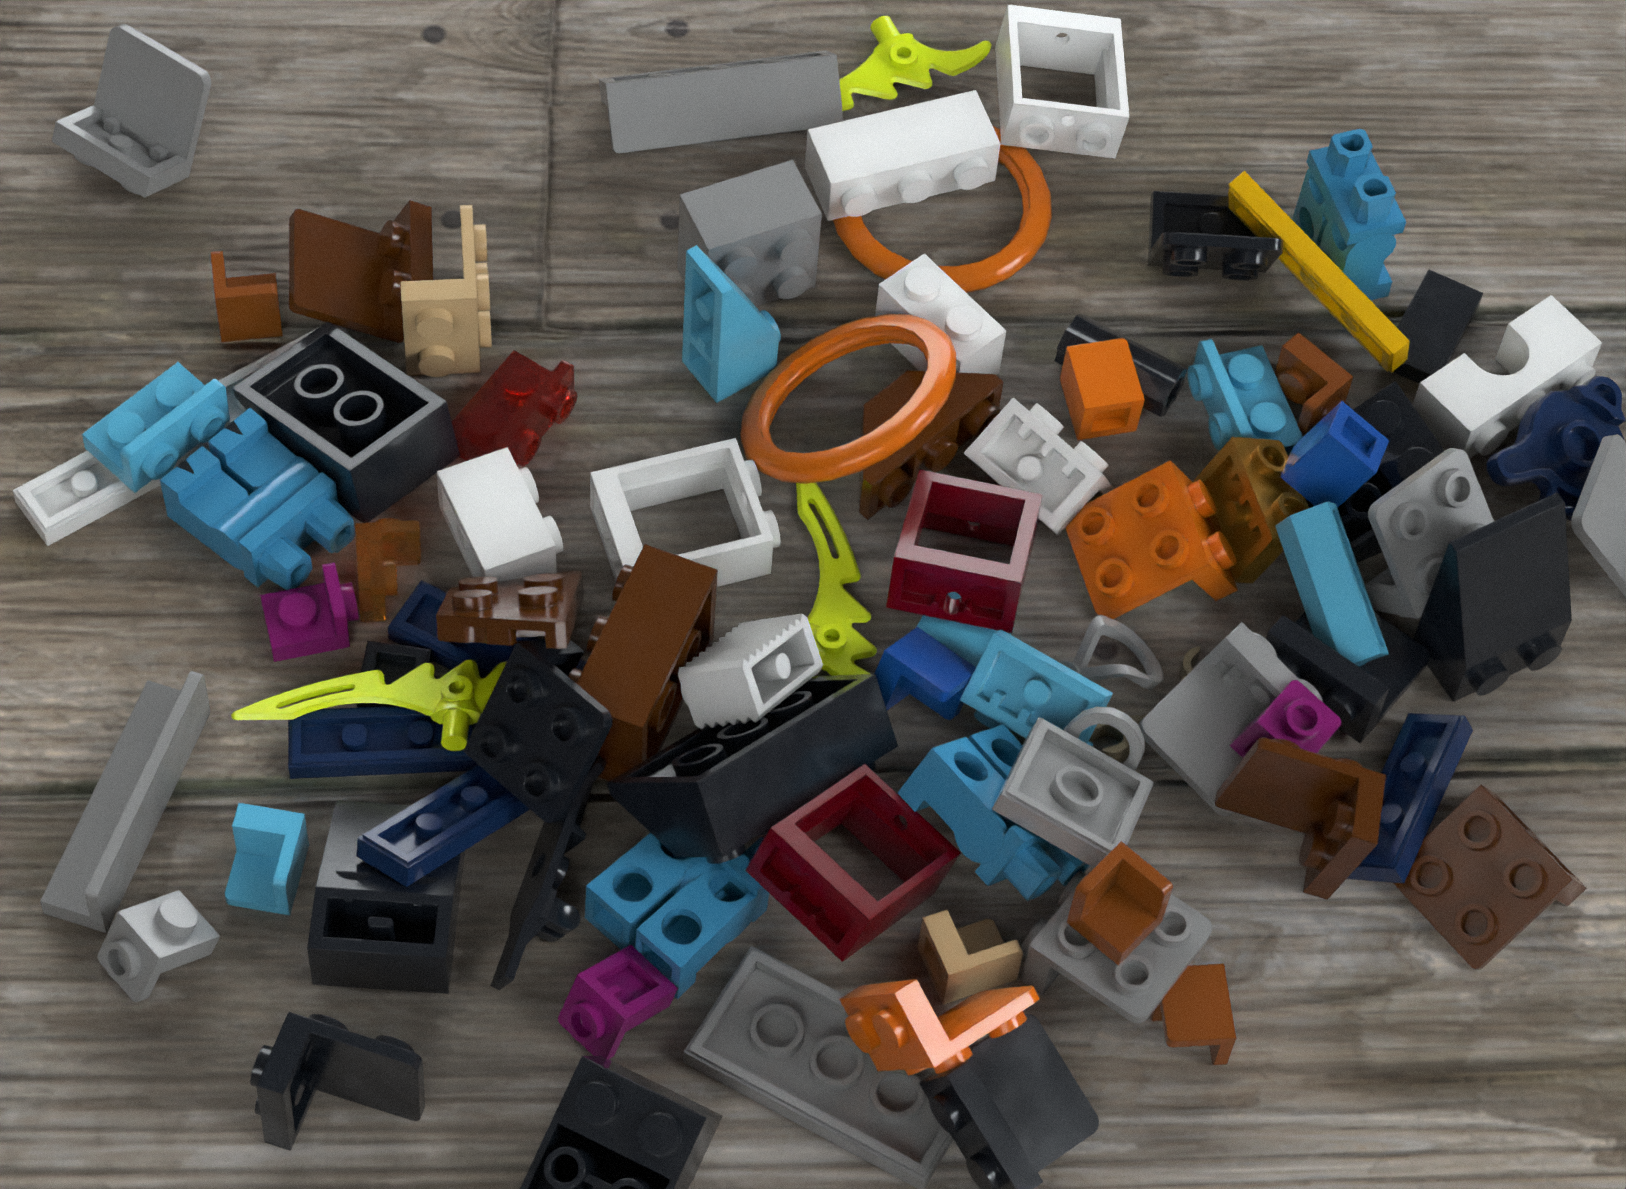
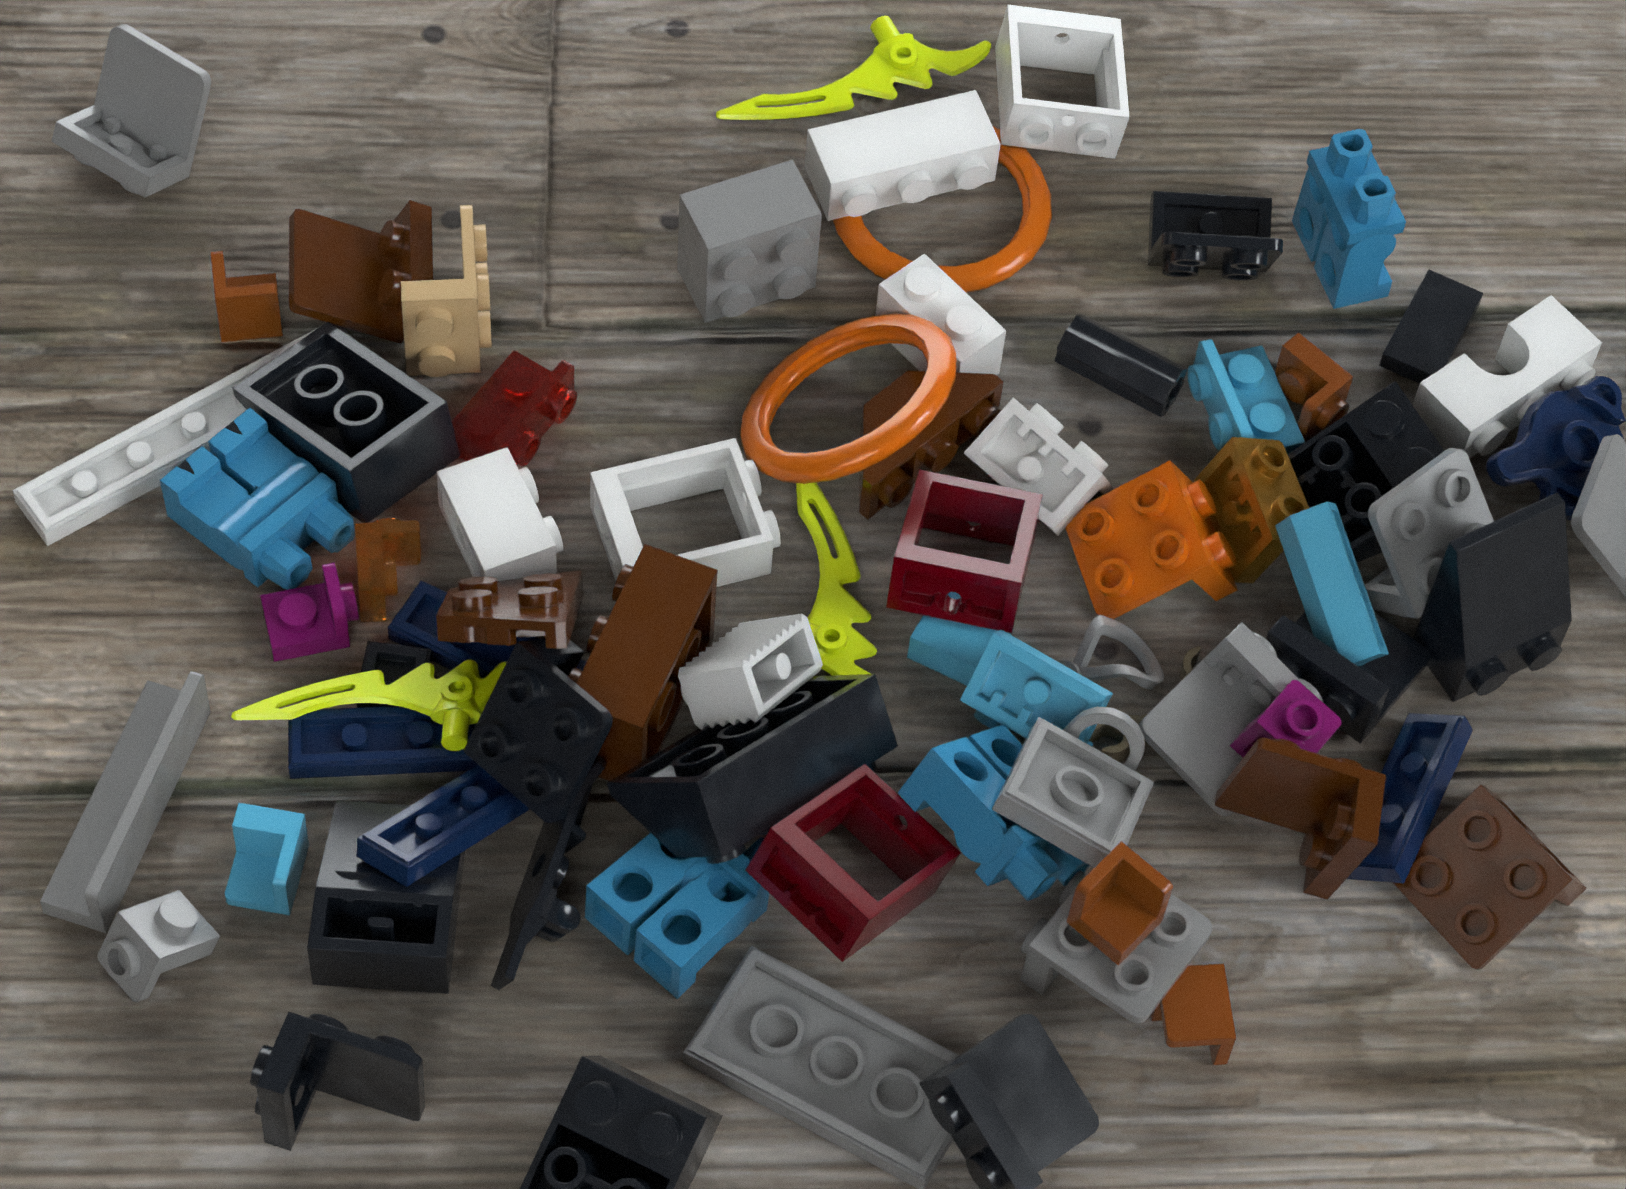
medium azure bracket [82,362,230,493] -> none
magenta bracket [558,945,678,1059] -> none
light grey panel [599,50,843,153] -> none
medium azure slope [682,245,781,403] -> none
orange bracket [839,979,1040,1076] -> none
blue panel [874,627,976,720] -> none
tan panel [917,909,1023,1005] -> none
orange panel [1060,338,1145,440] -> none
yellow tile [1228,171,1410,373] -> none
blue panel [1280,401,1389,508] -> none

